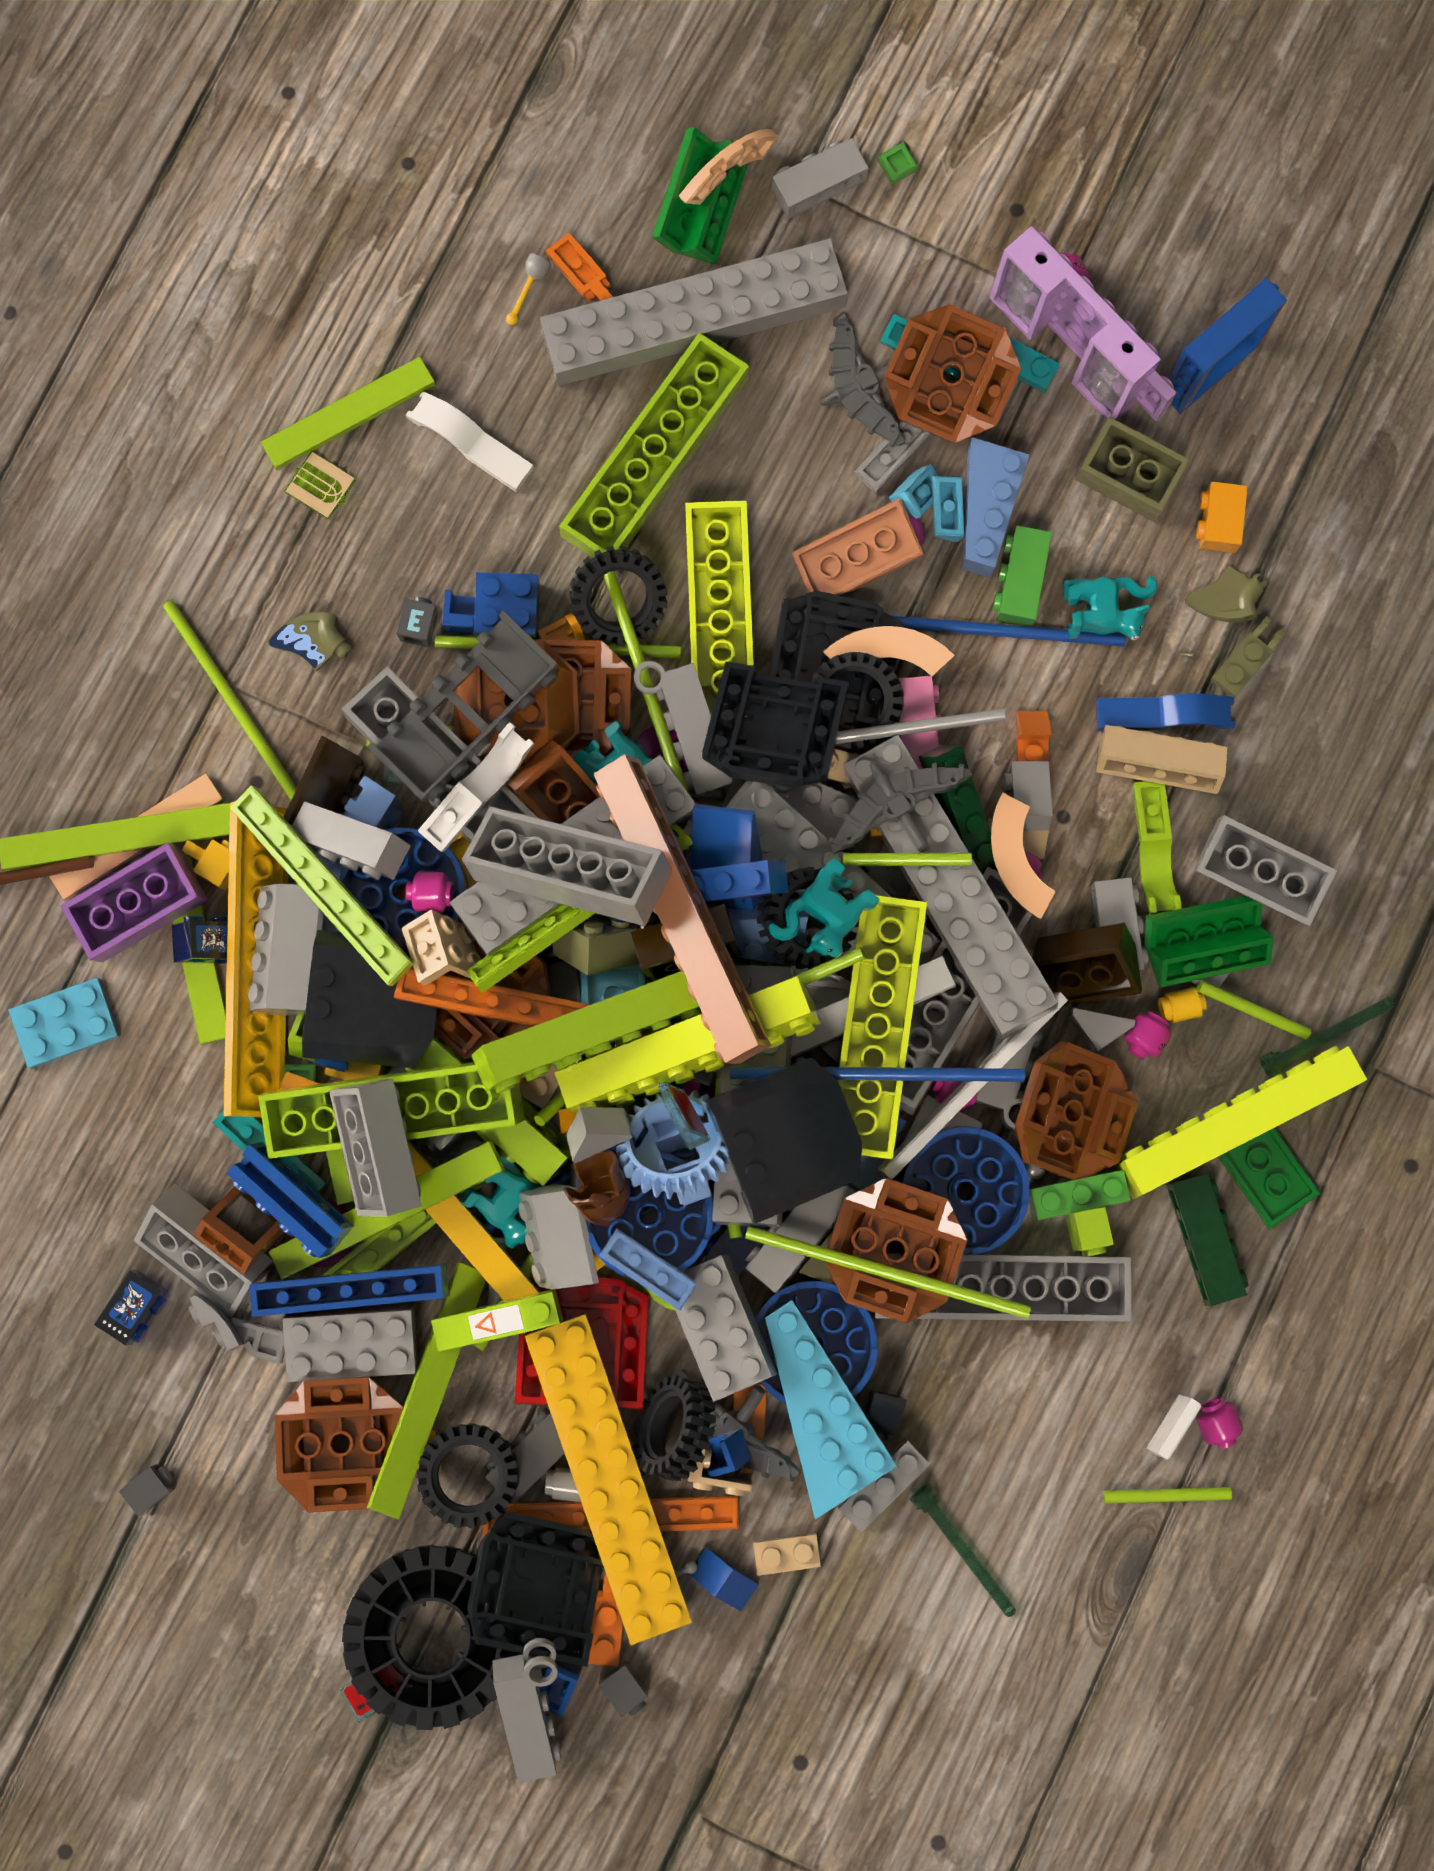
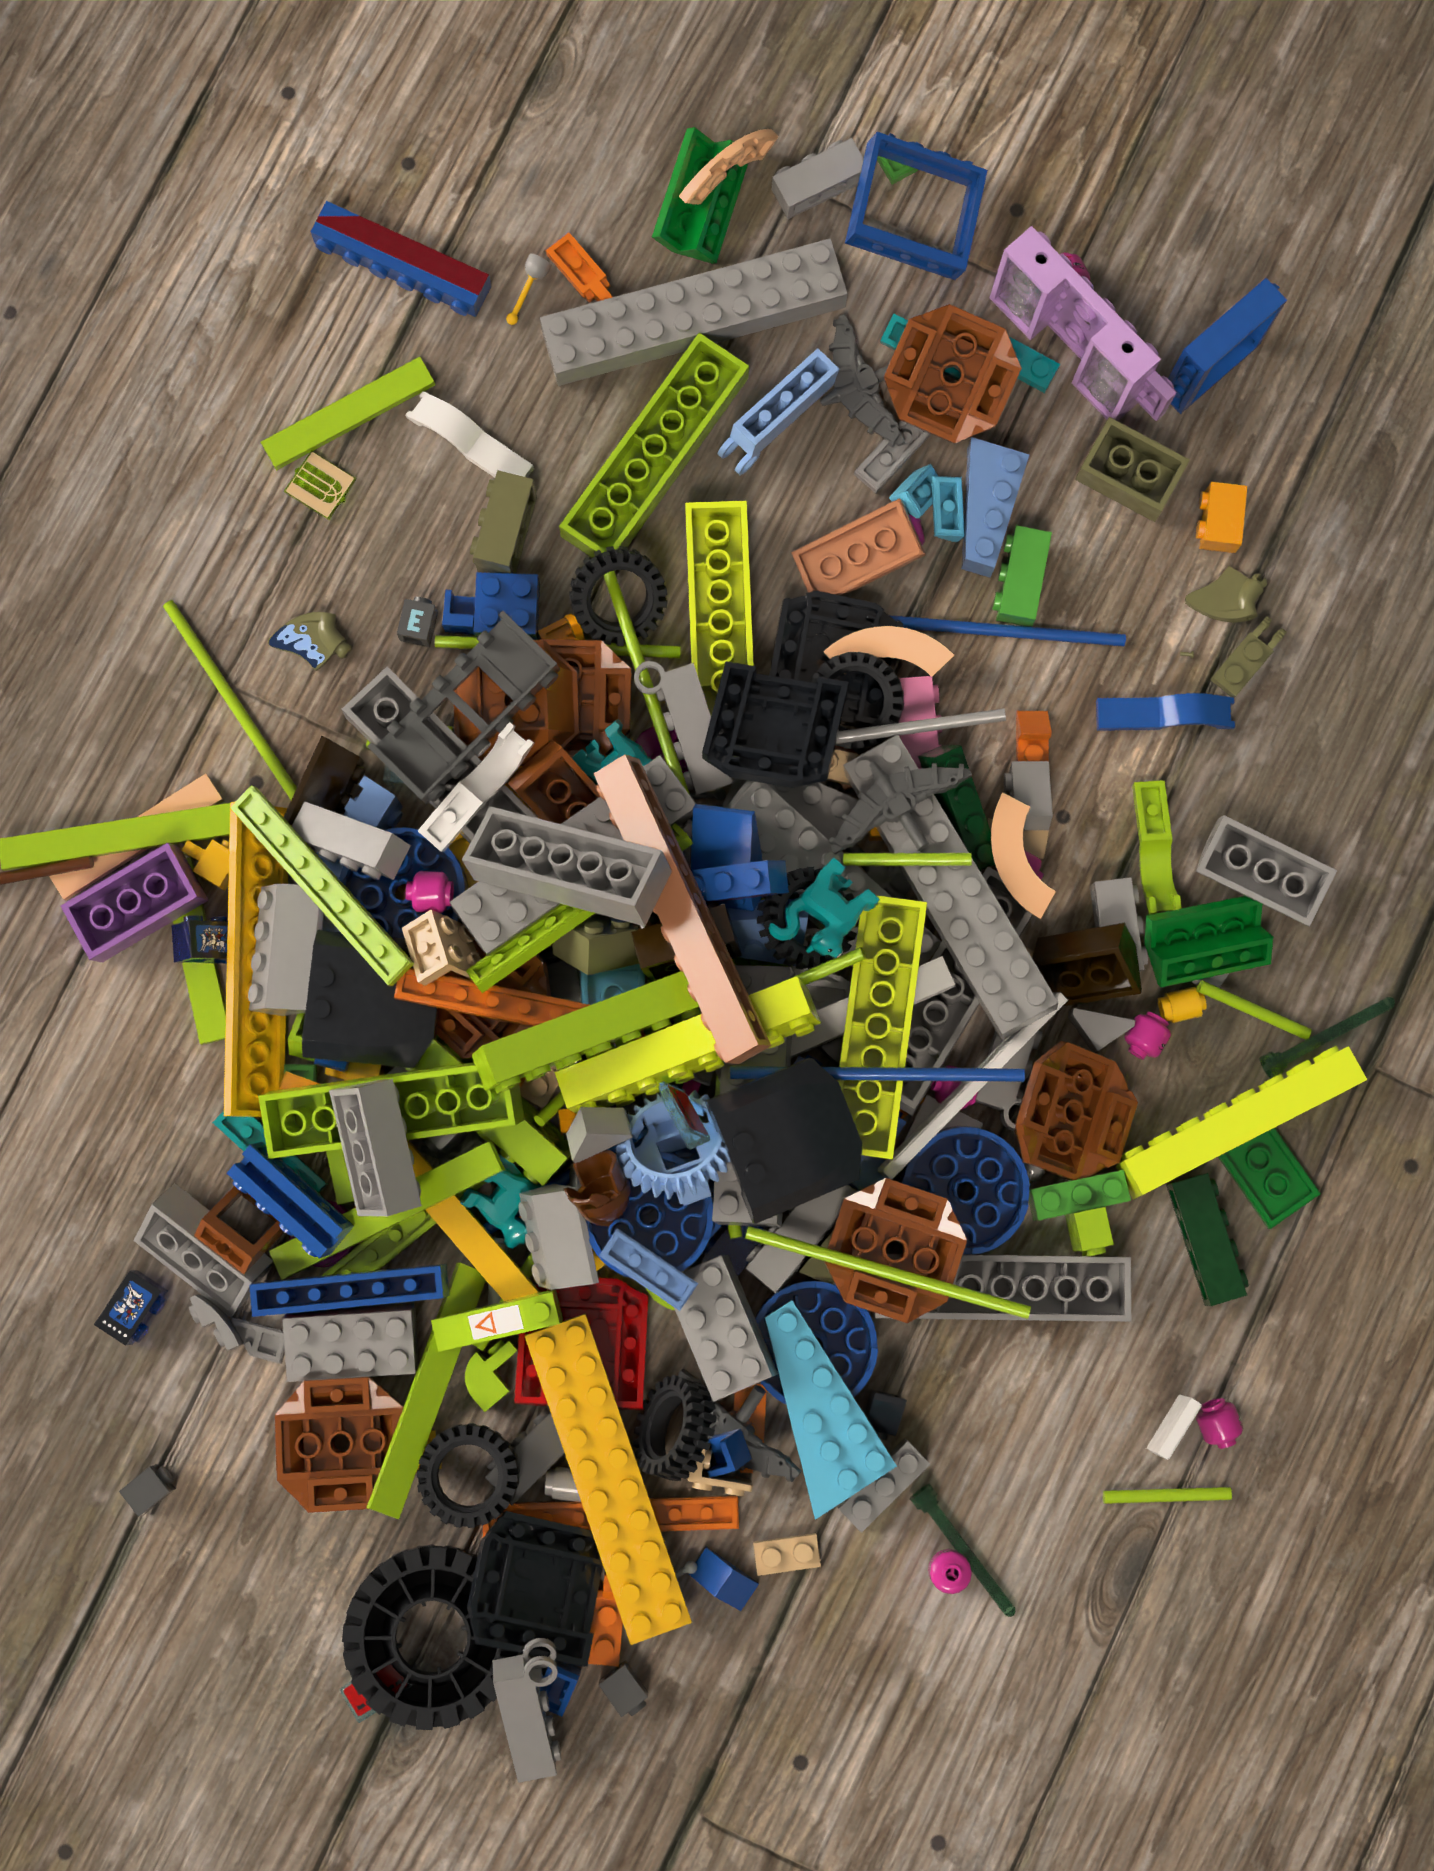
medium azure plate [8,977,120,1069] -> none
teal animal [1062,576,1158,640] -> none
tan brick [1096,725,1228,794] -> none
none -> brick [310,201,492,317]
none -> lime brick [465,1339,518,1412]
none -> olive brick [470,470,537,574]
none -> light blue hinge [717,348,839,475]
none -> blue window [845,132,988,280]
none -> dark pink head [928,1549,972,1594]

